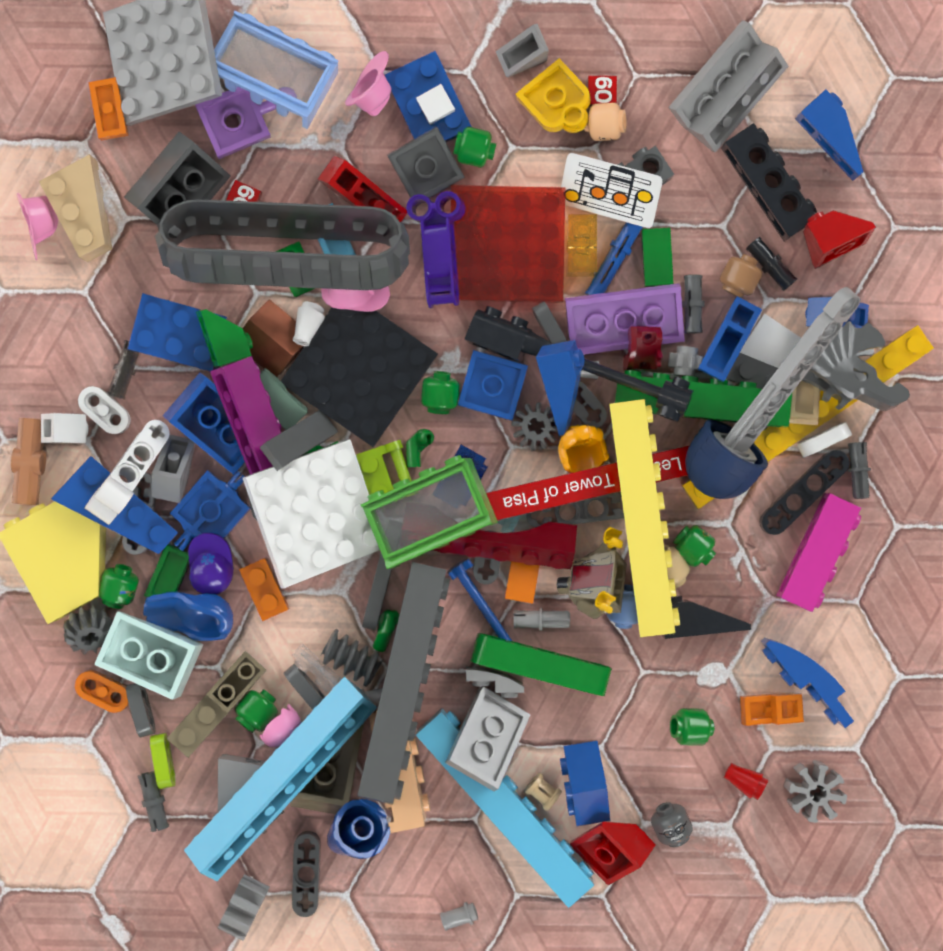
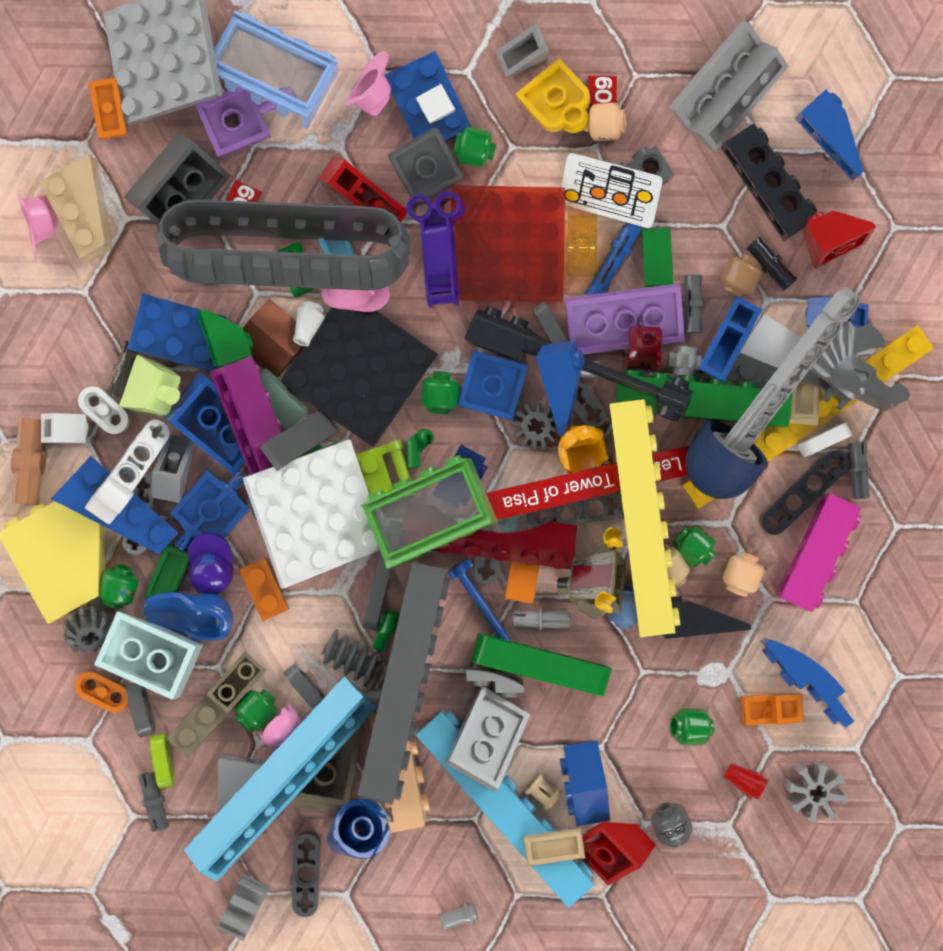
none -> yellowish green torso [119,355,181,416]
none -> tan tile [523,827,585,866]
none -> light nougat head [722,552,765,597]

